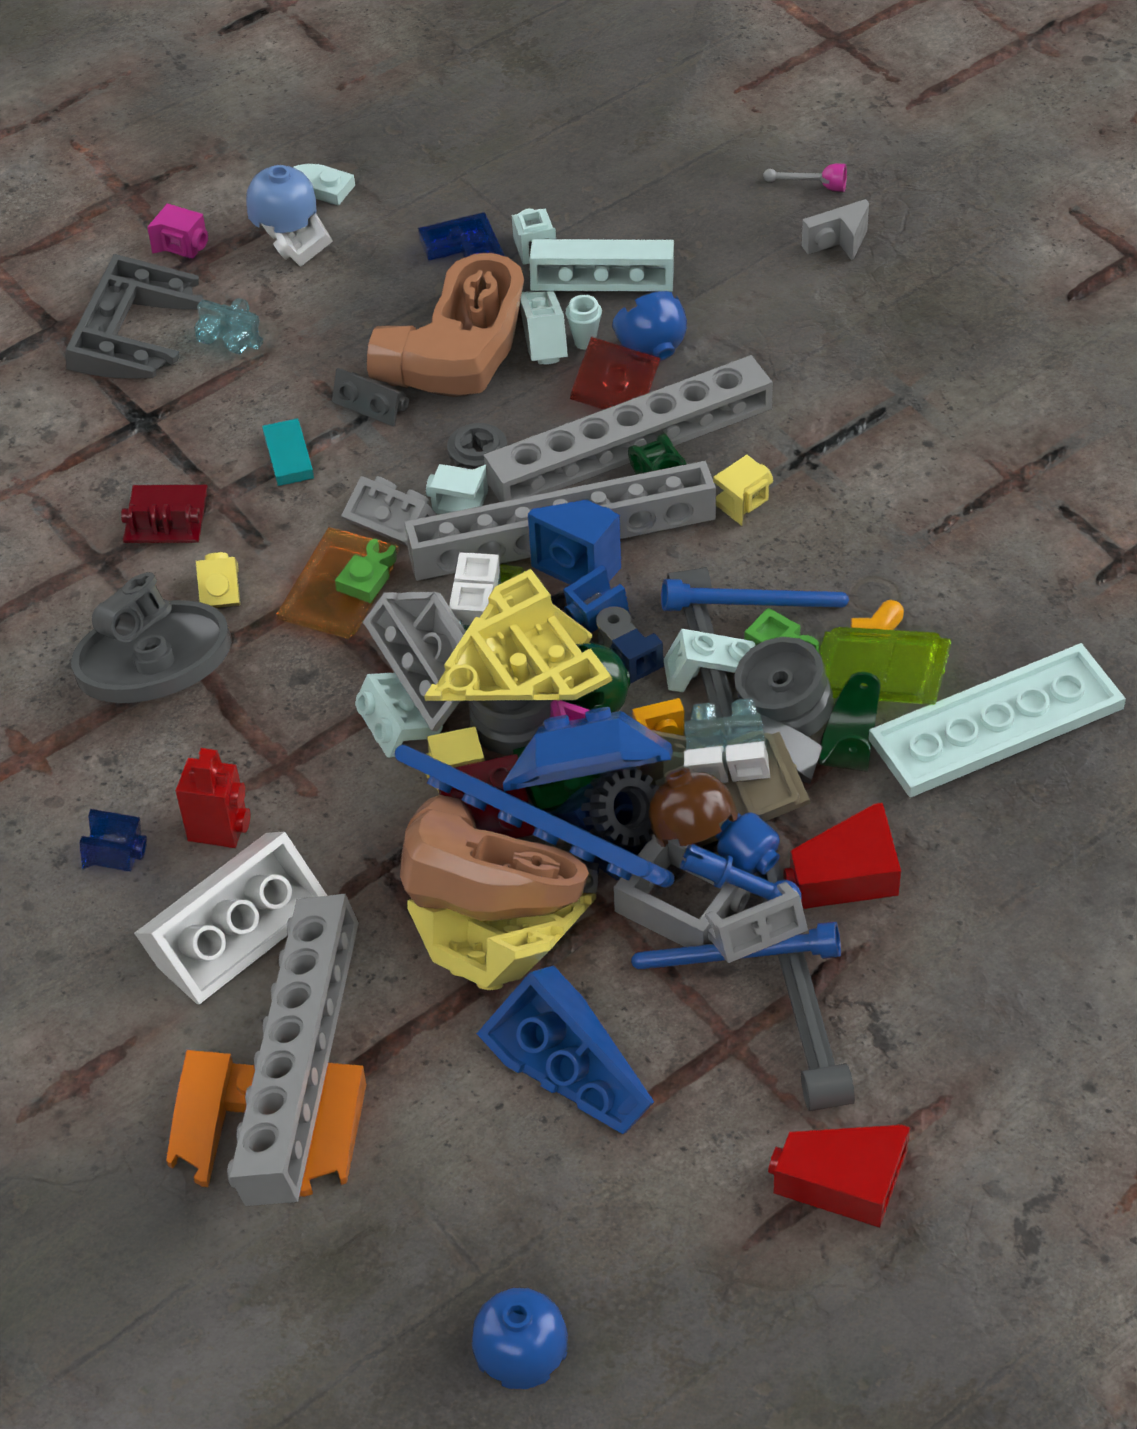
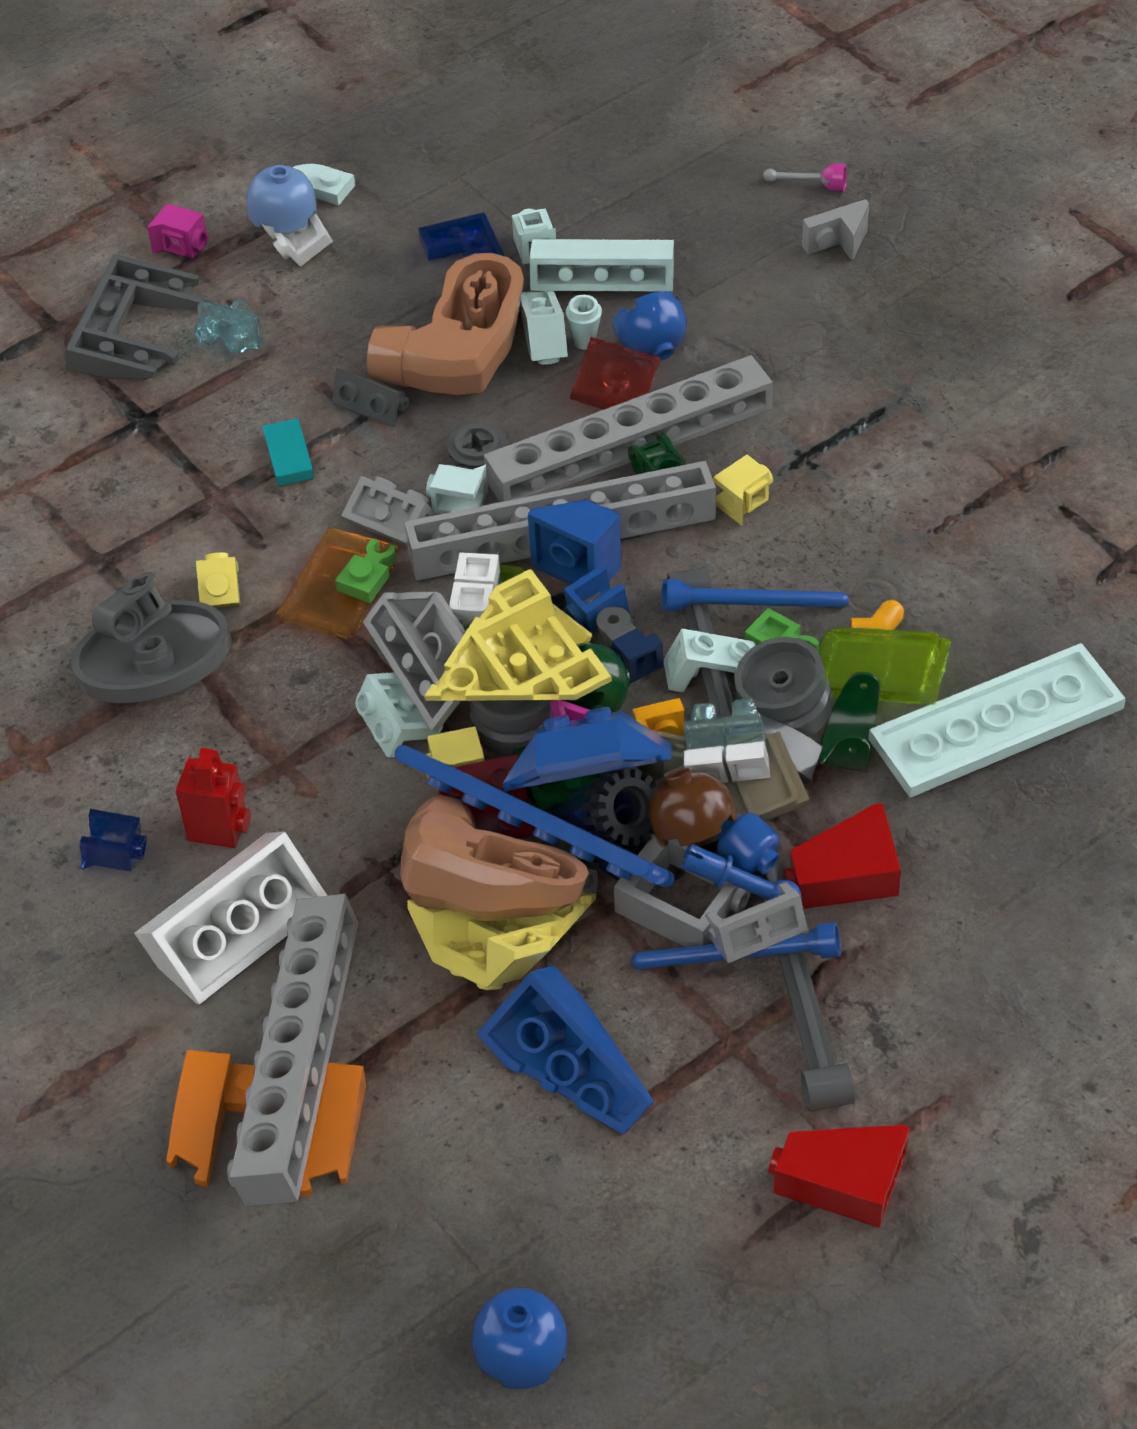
dark red hinge [121,485,208,543] -> none

